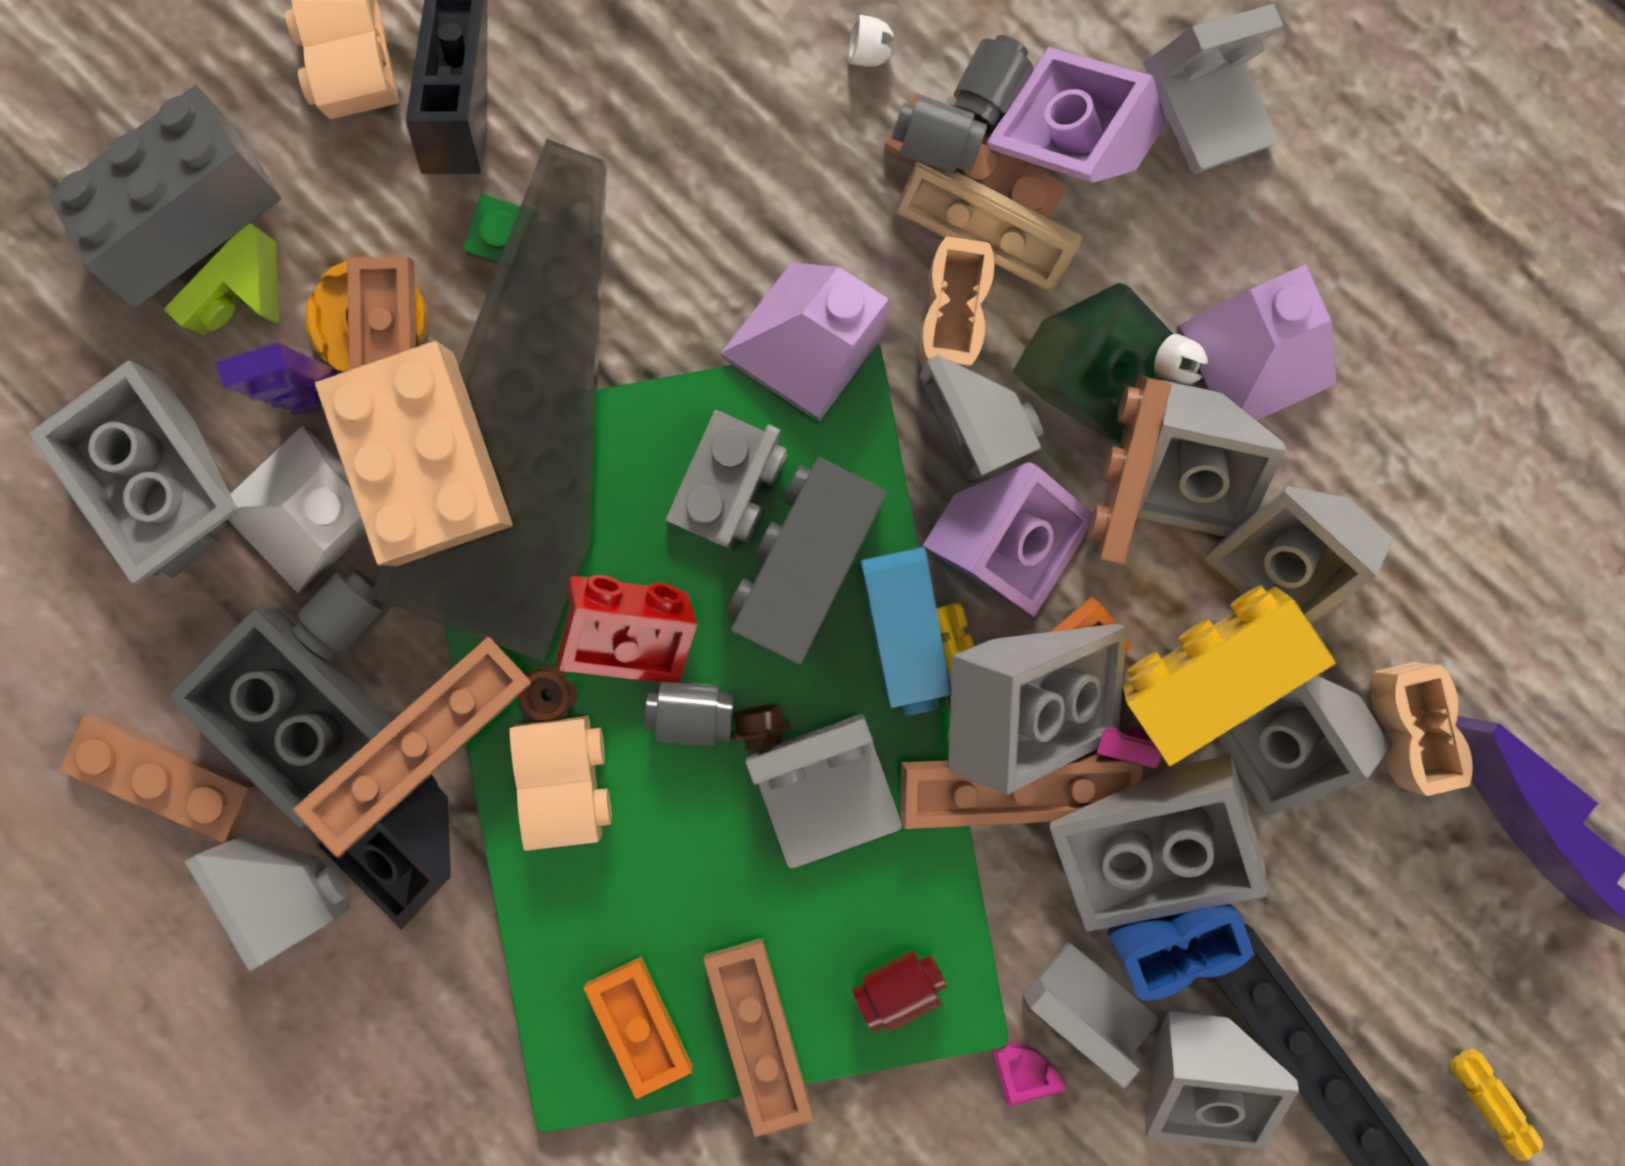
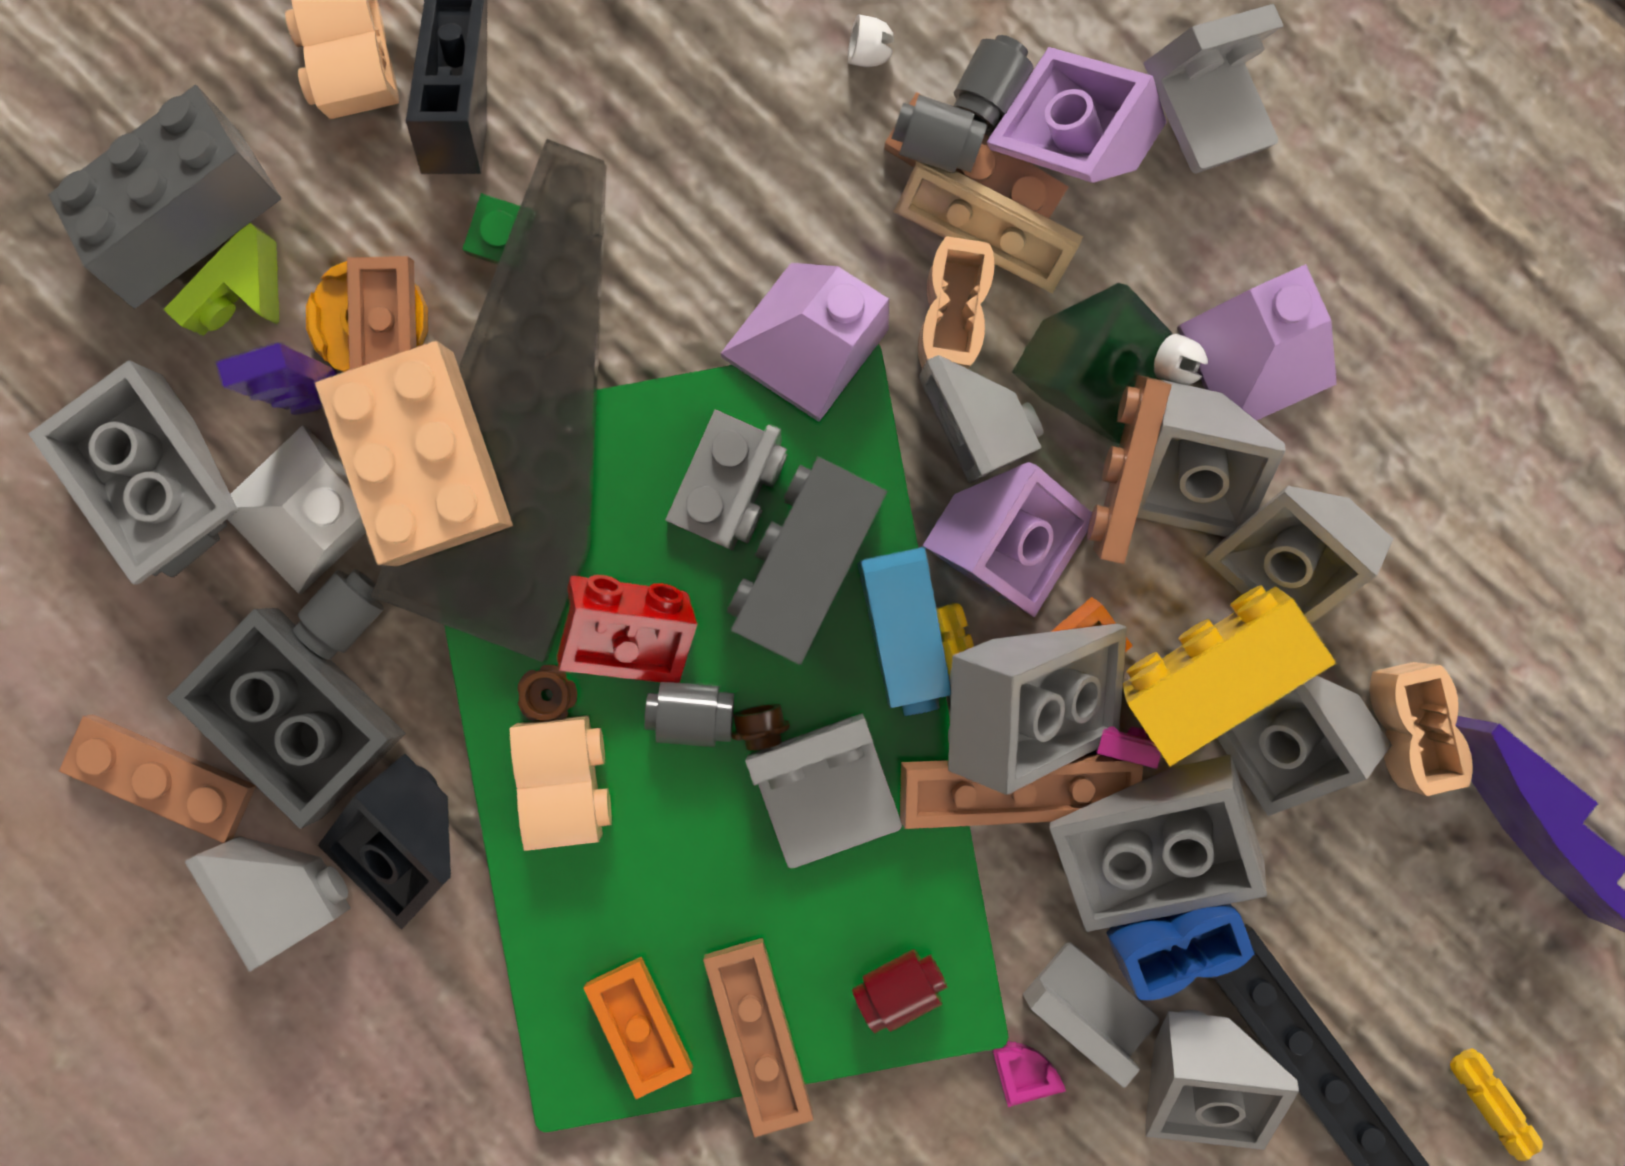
nougat plate [293,636,531,857] -> none

